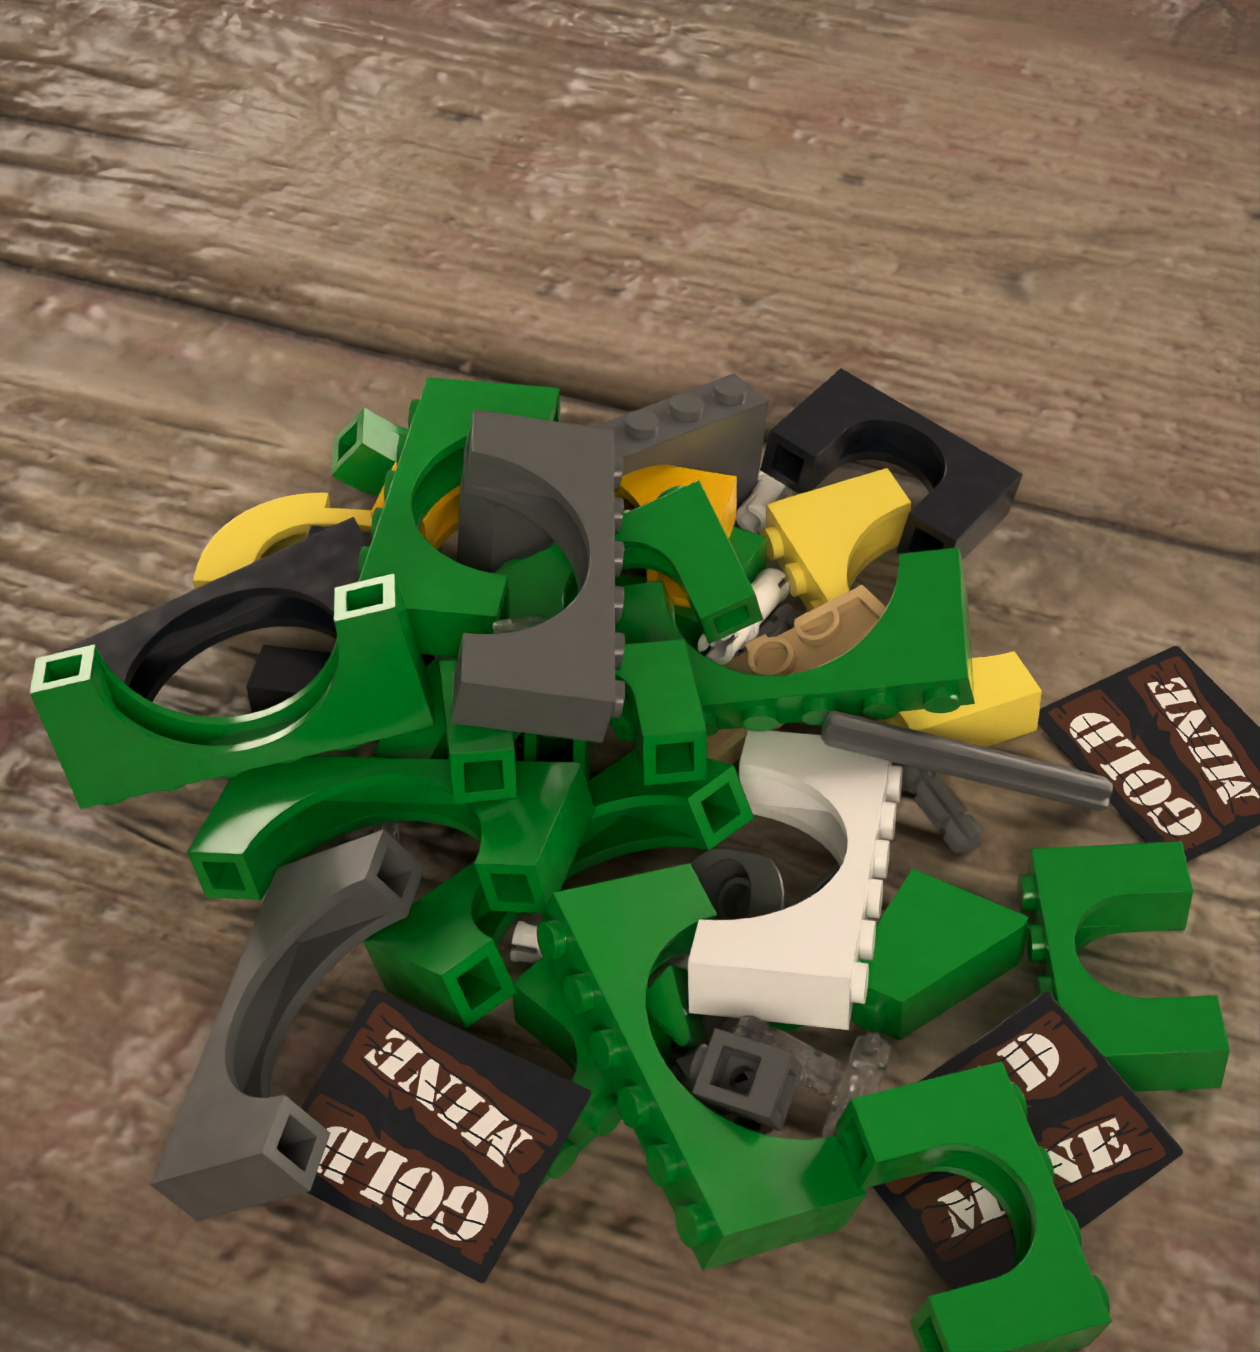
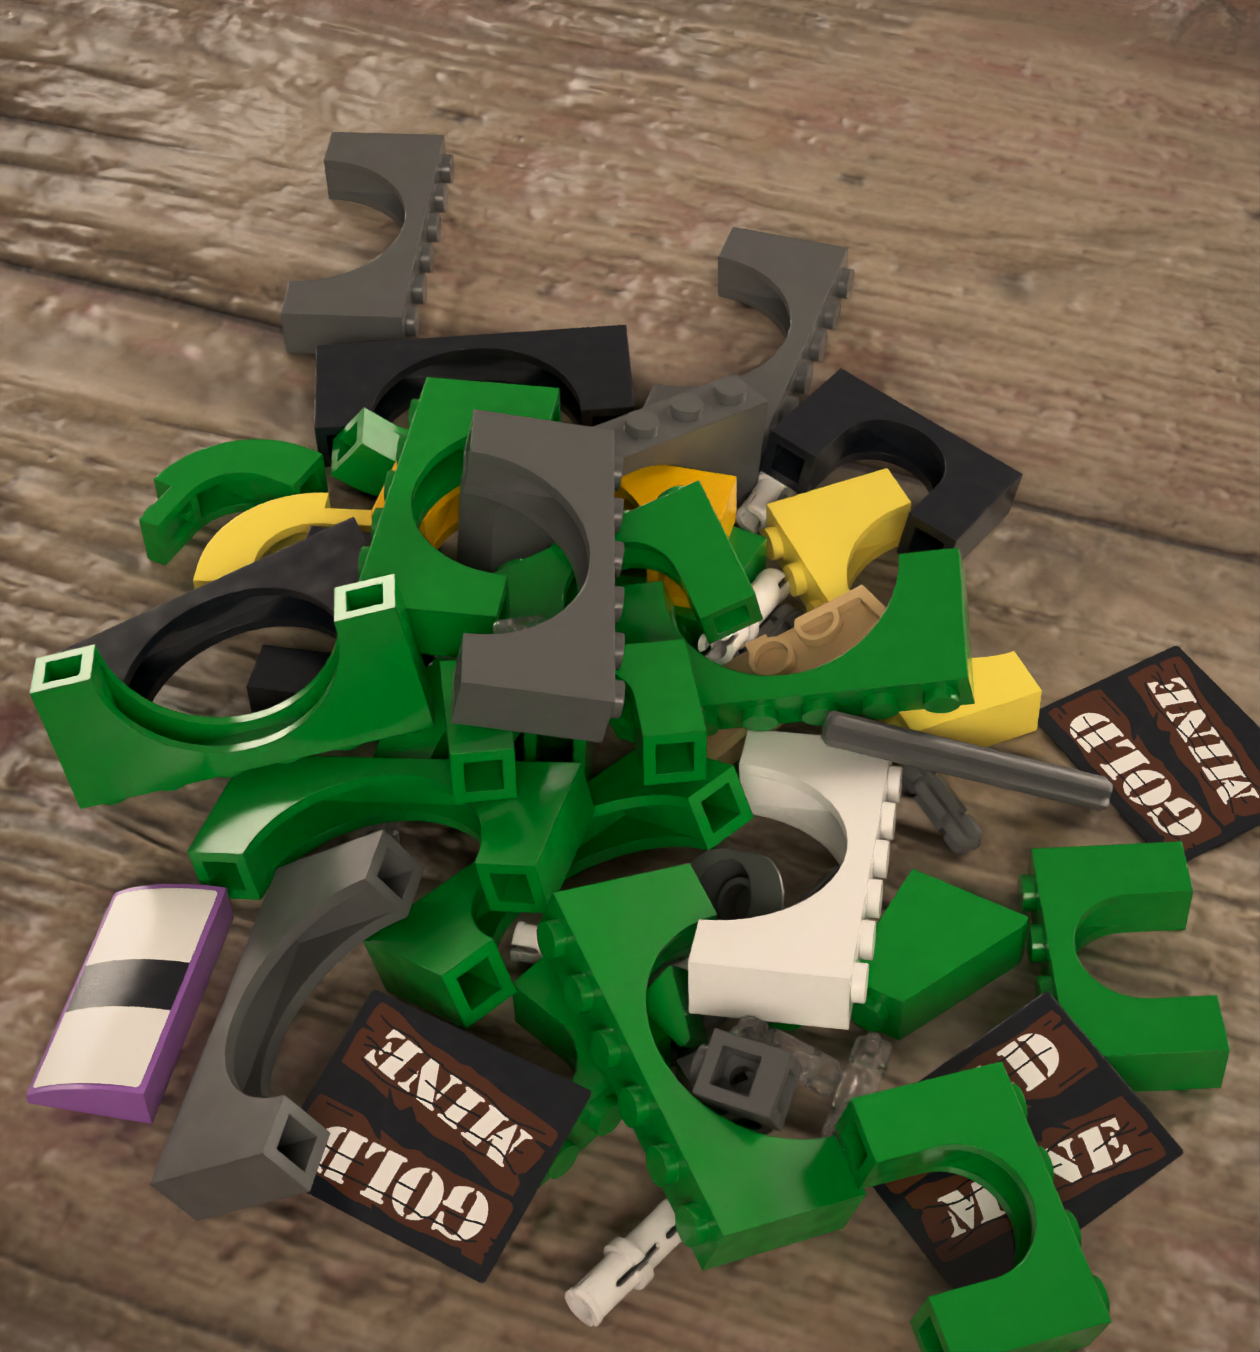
none -> slope [26,884,234,1124]
none -> green arch [139,439,329,566]
none -> dark grey arch [280,132,455,354]
none -> black arch [314,325,635,467]
none -> white pin [565,1198,681,1327]
none -> dark grey arch [643,227,855,473]

